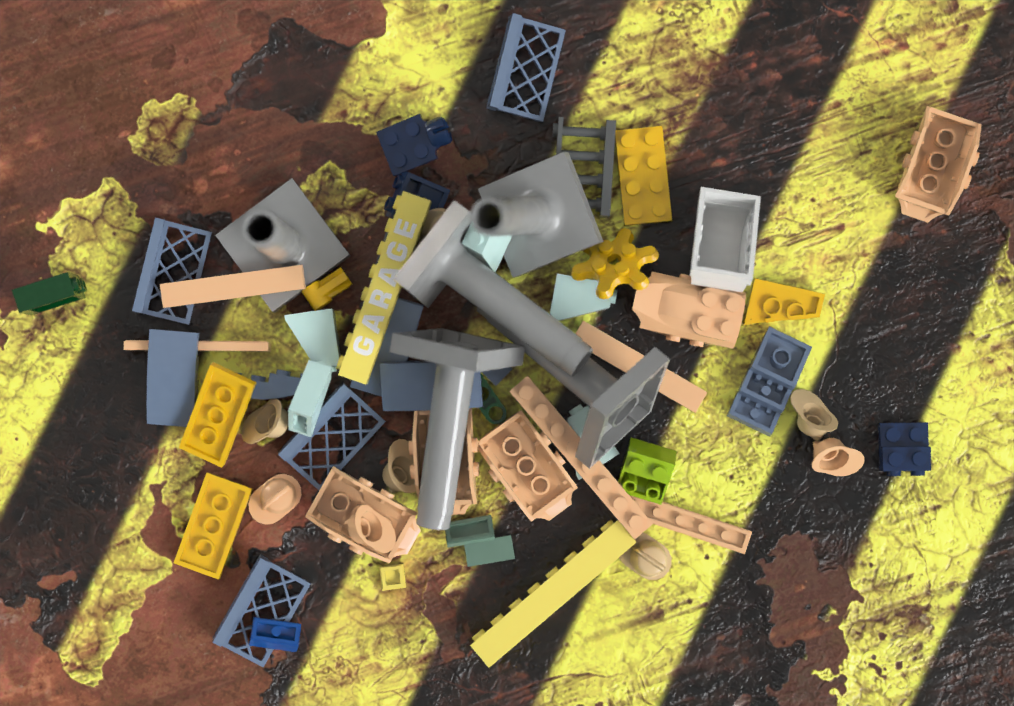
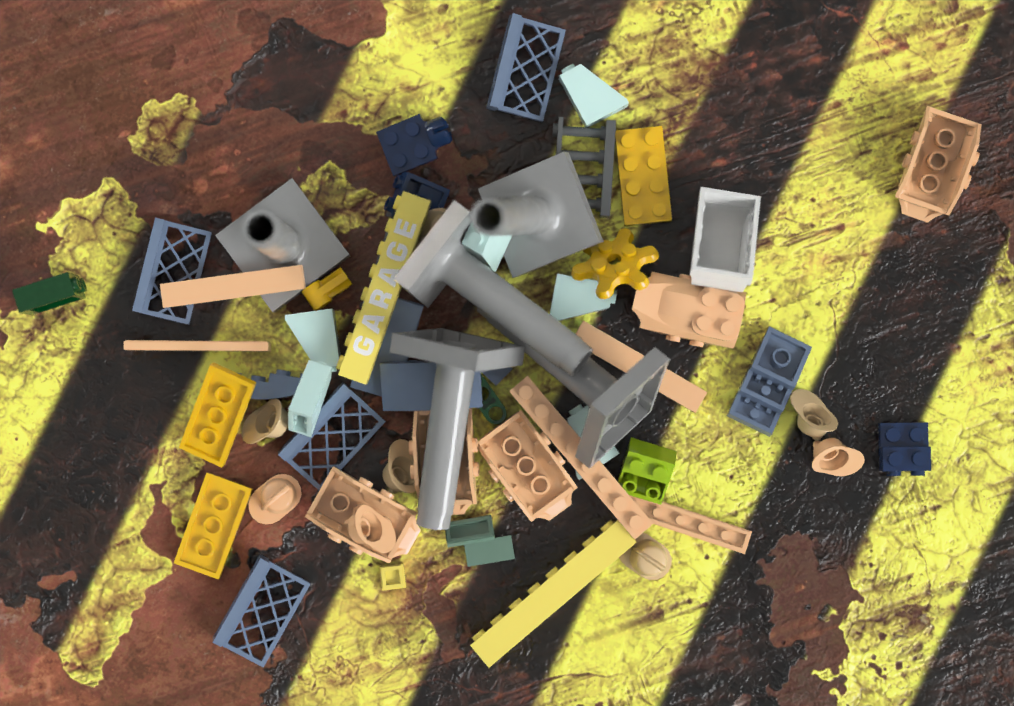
sand blue slope [146,329,199,427] -> none
blue slope [249,617,301,652] -> none
yellow wing [743,278,825,325] -> none
none -> light aqua slope [559,64,629,128]

